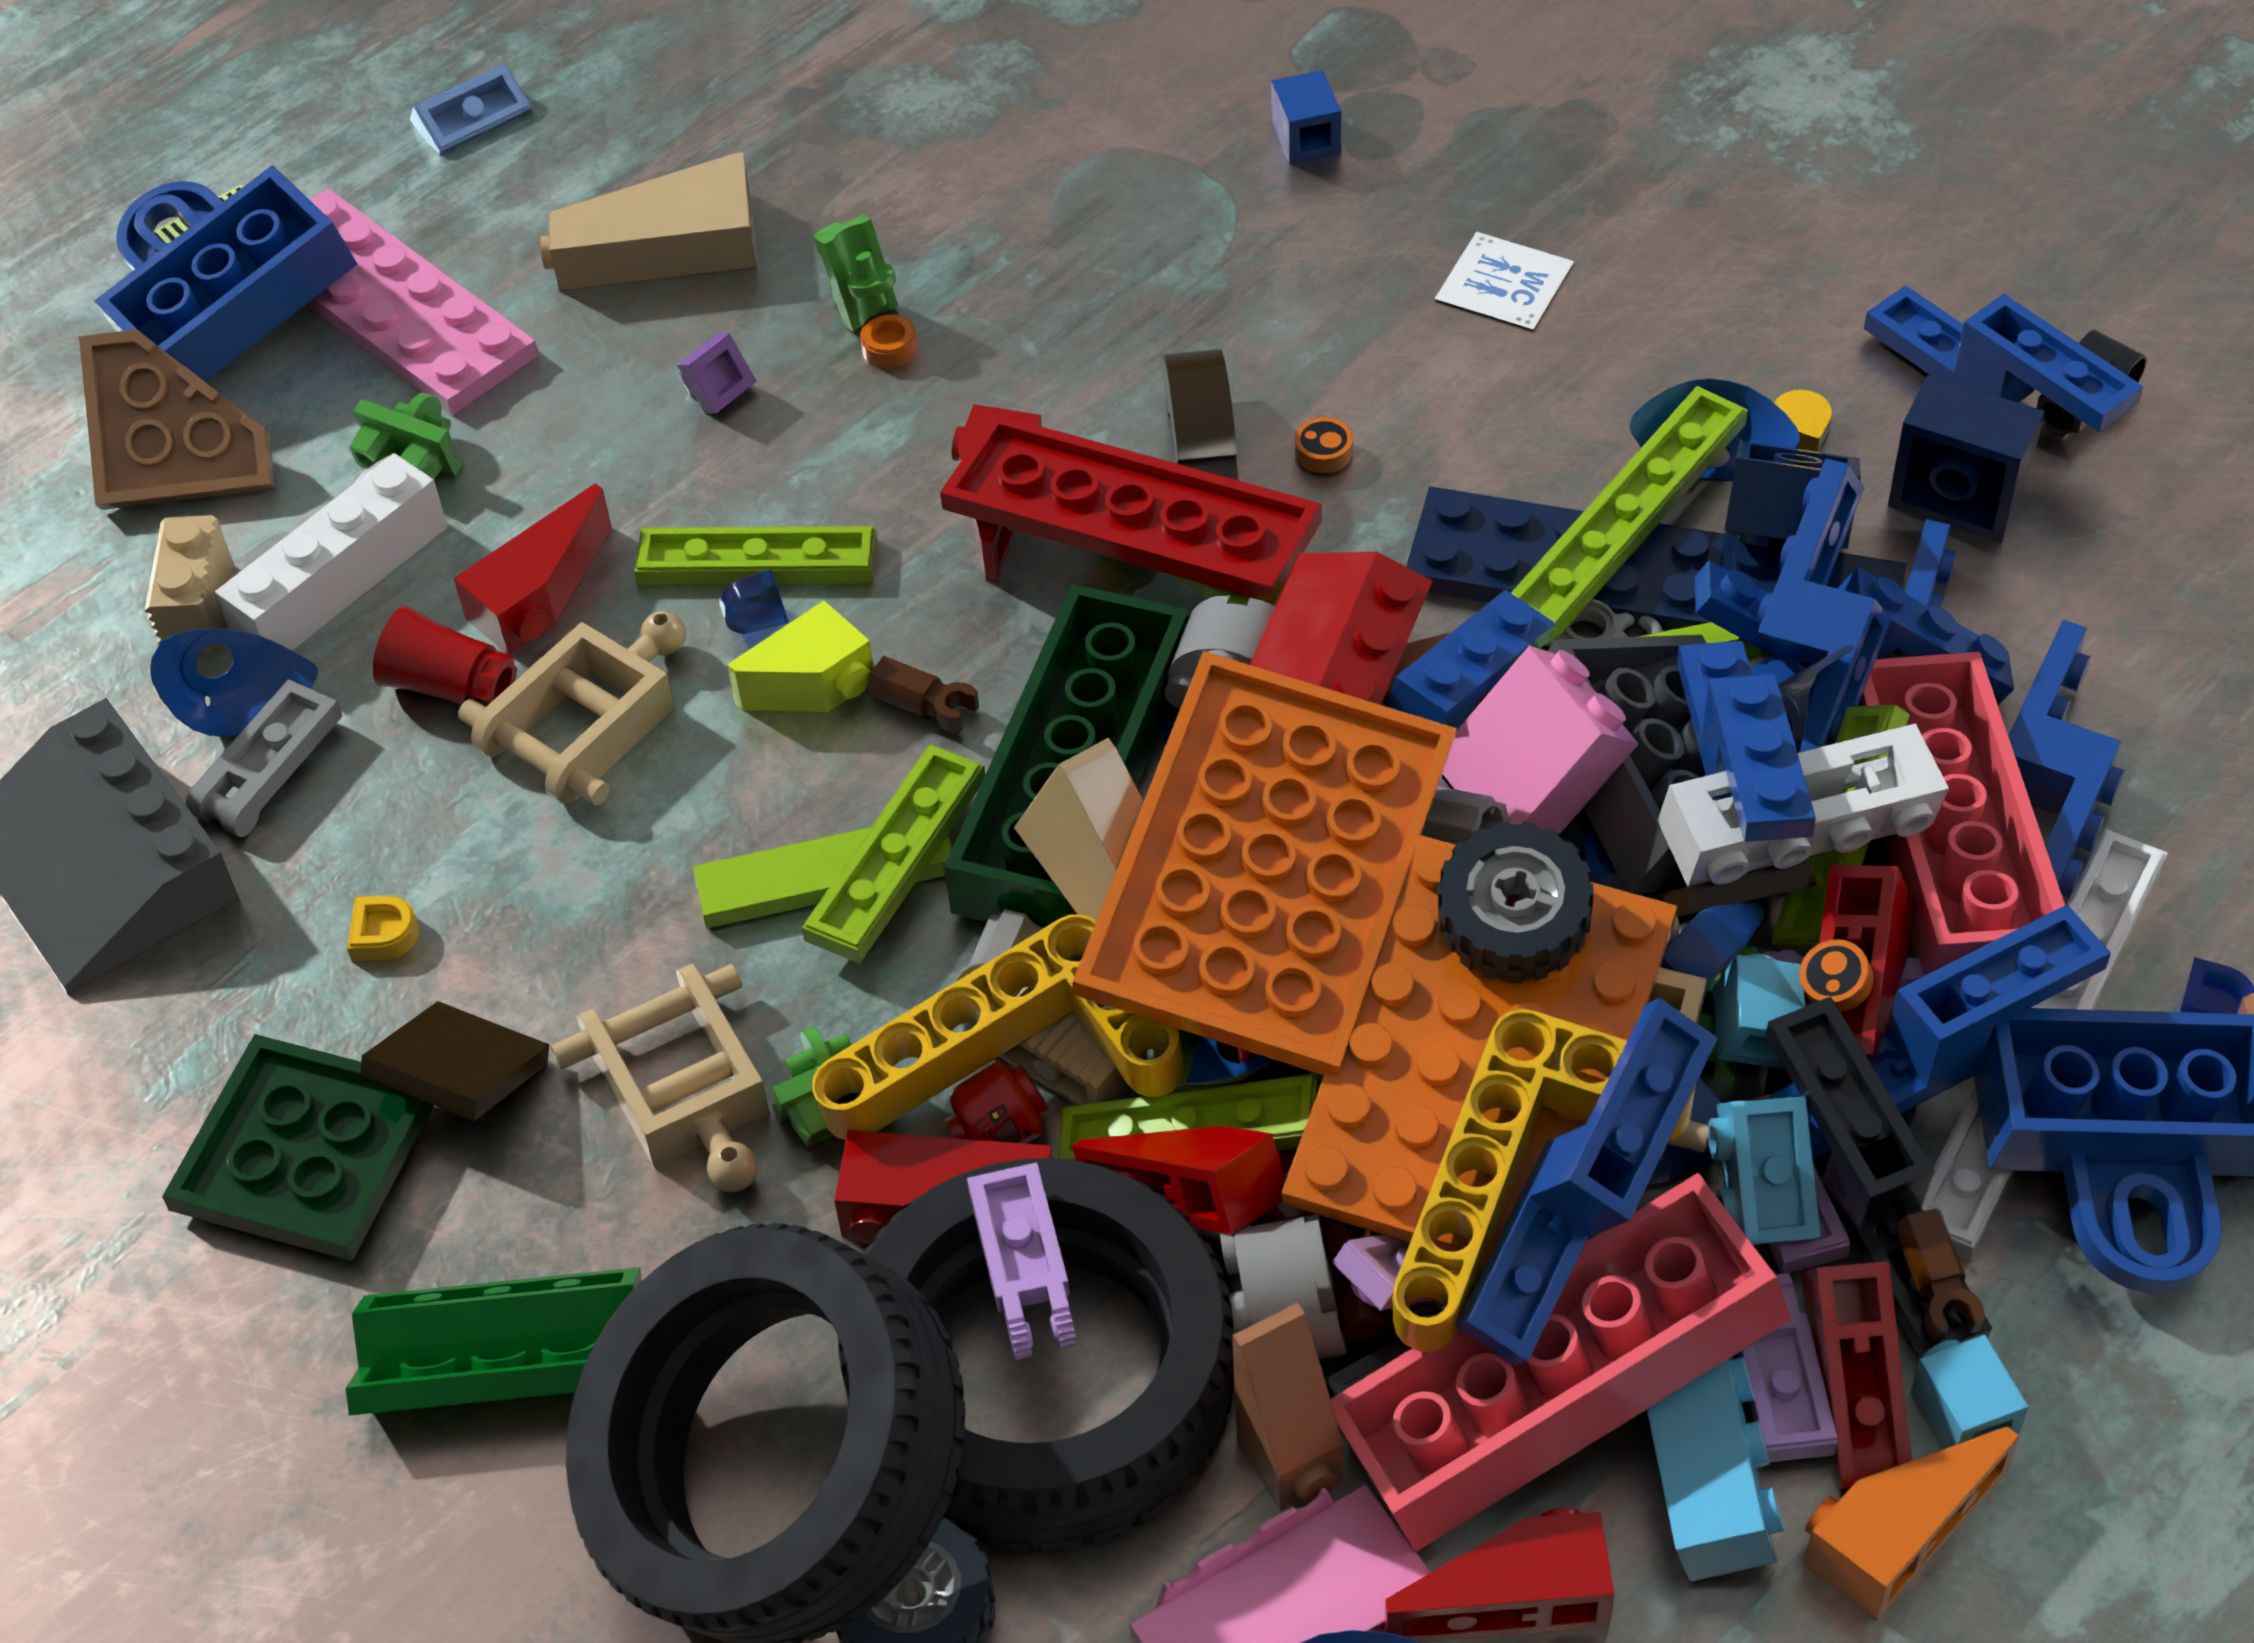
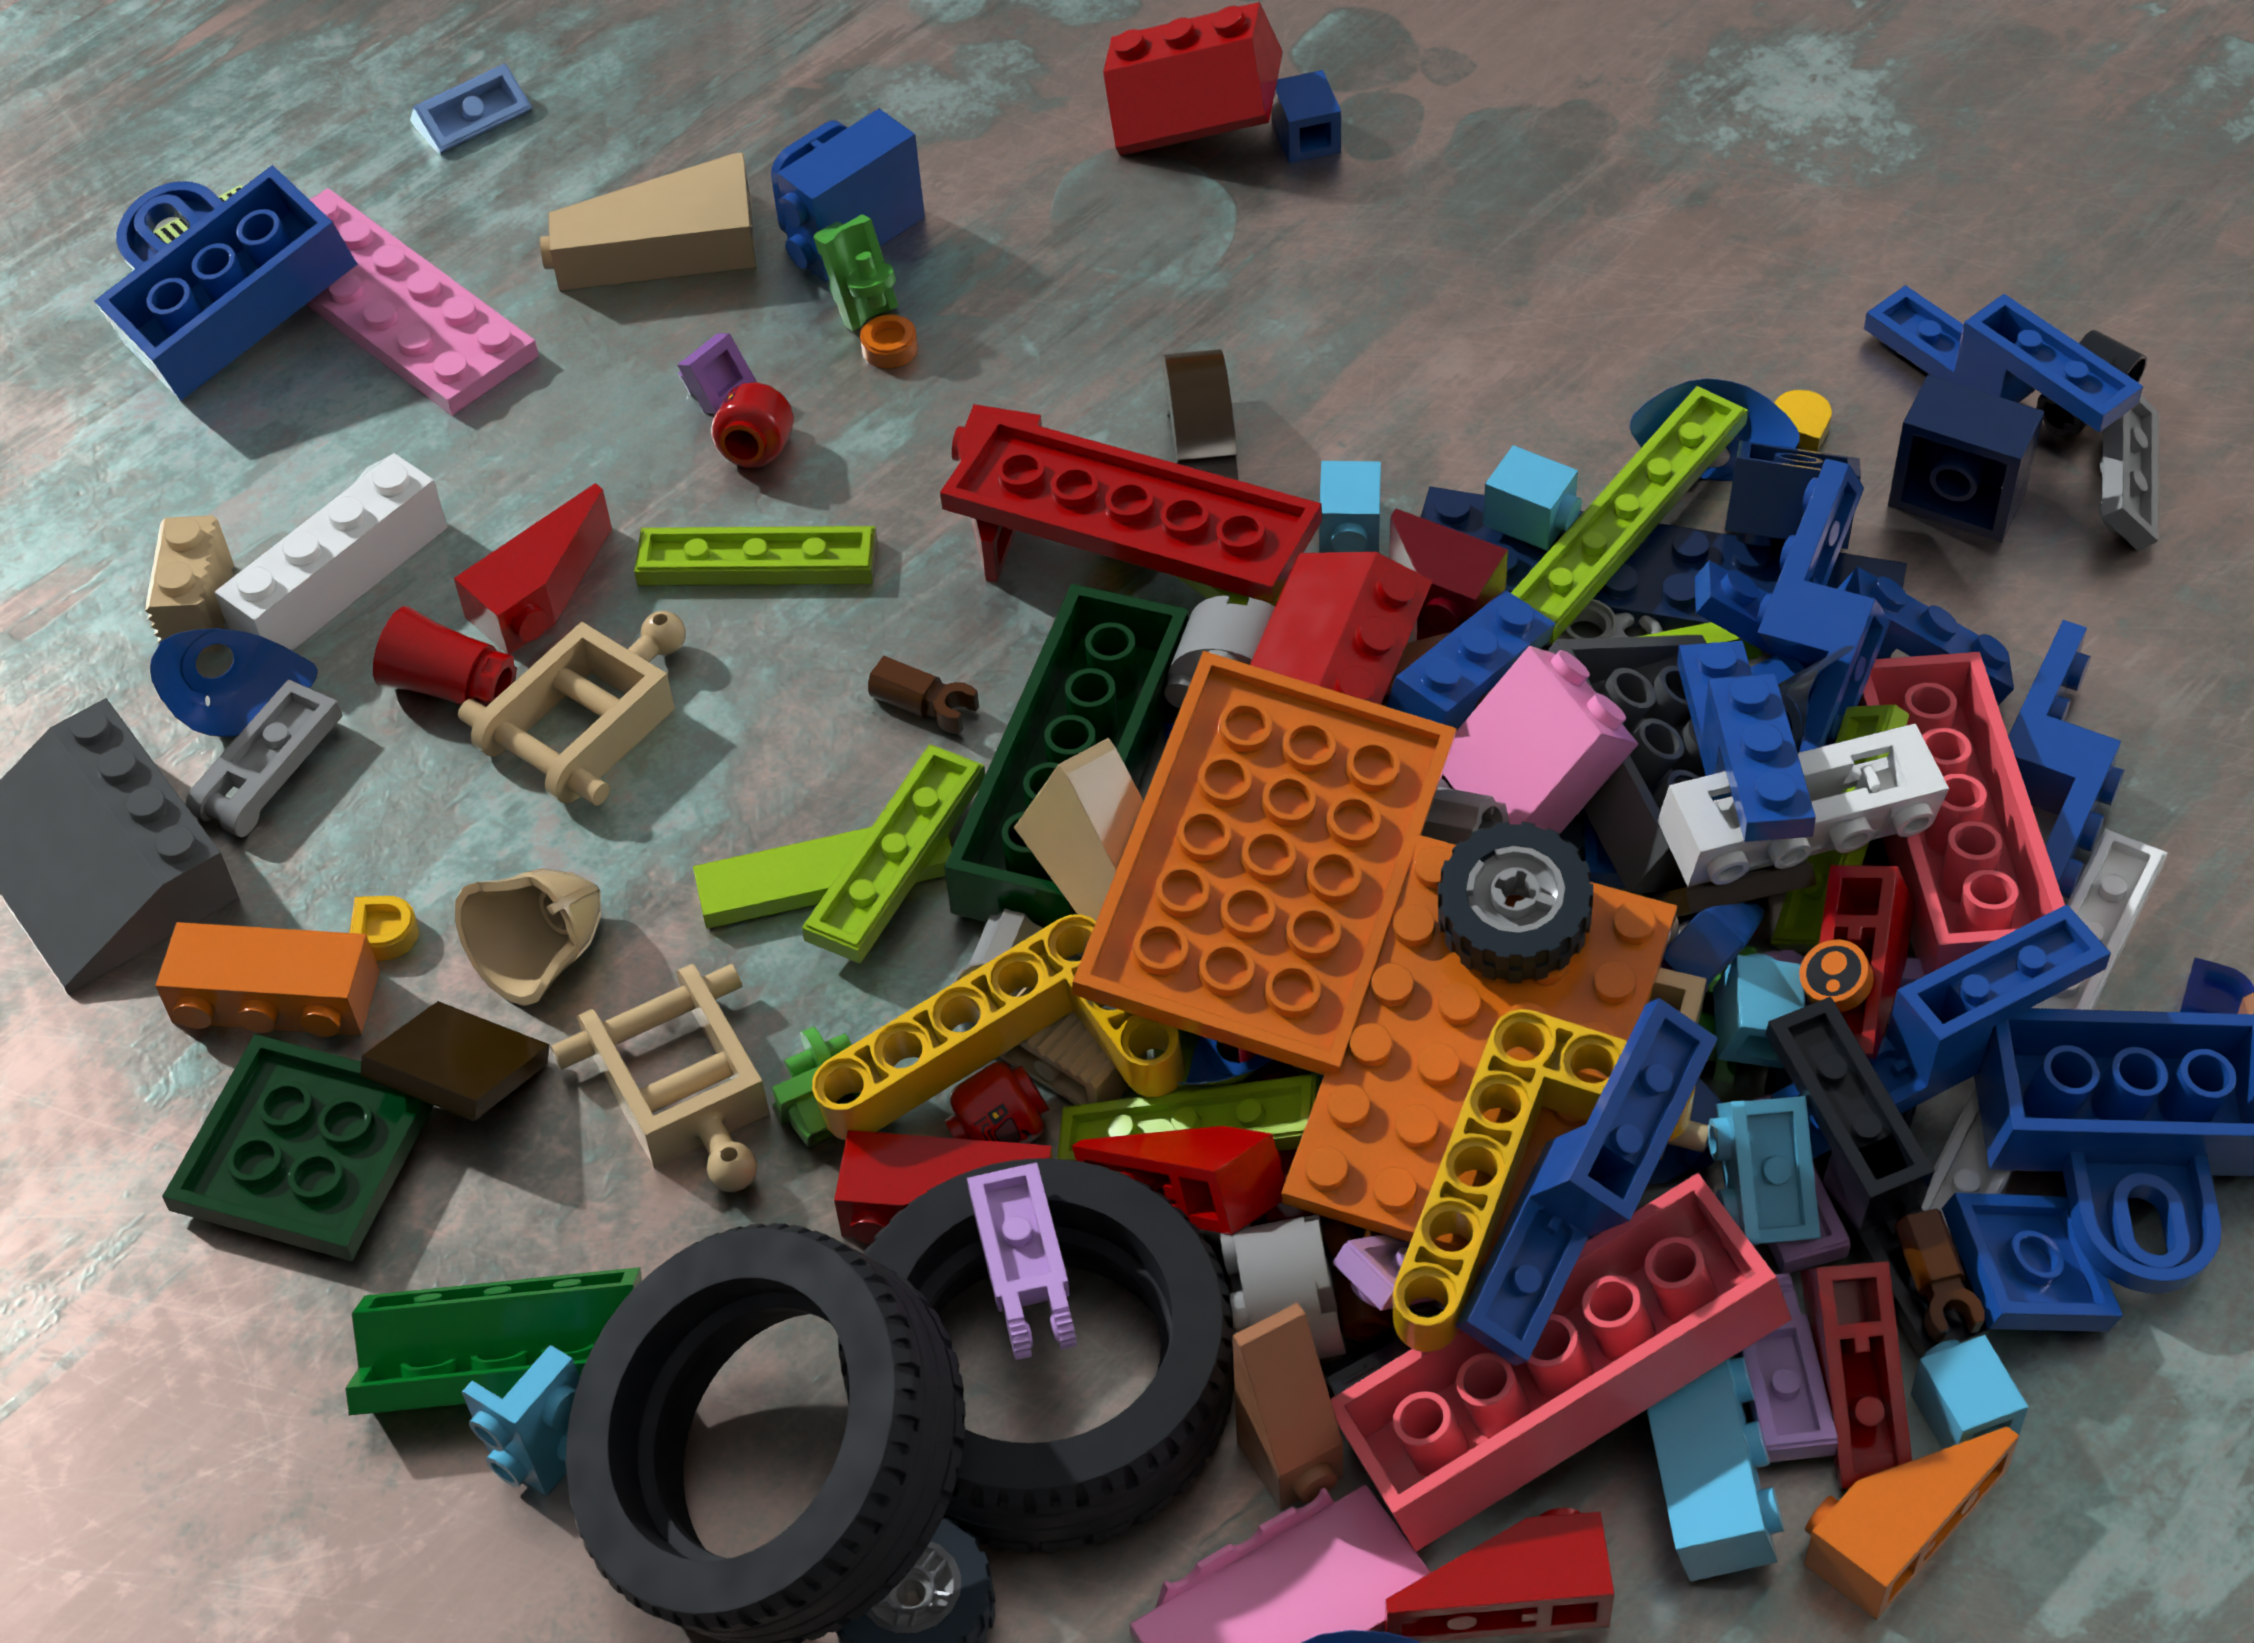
medium nougat plate [79,329,275,510] -> none
bright green hips [349,393,464,479] -> none
clear blue tile [720,569,789,634] -> none
neon yellow slope [727,601,874,713] -> none
orange tile [1295,417,1353,474] -> none
white sticker [1434,232,1574,330] -> none
blue plate [1905,519,1956,608] -> none
none -> orange brick [155,922,380,1037]
none -> tan helmet [455,869,601,1006]
none -> medium azure bracket [461,1345,580,1496]
none -> red head [711,382,794,469]
none -> blue brick [771,108,925,283]
none -> red slope [1103,2,1283,156]
none -> medium azure brick [1319,461,1381,553]
none -> dark red slope [1389,509,1508,643]
none -> medium azure brick [1483,445,1582,551]
none -> blue plate [1941,1193,2123,1332]
none -> light grey plate [2099,395,2159,551]

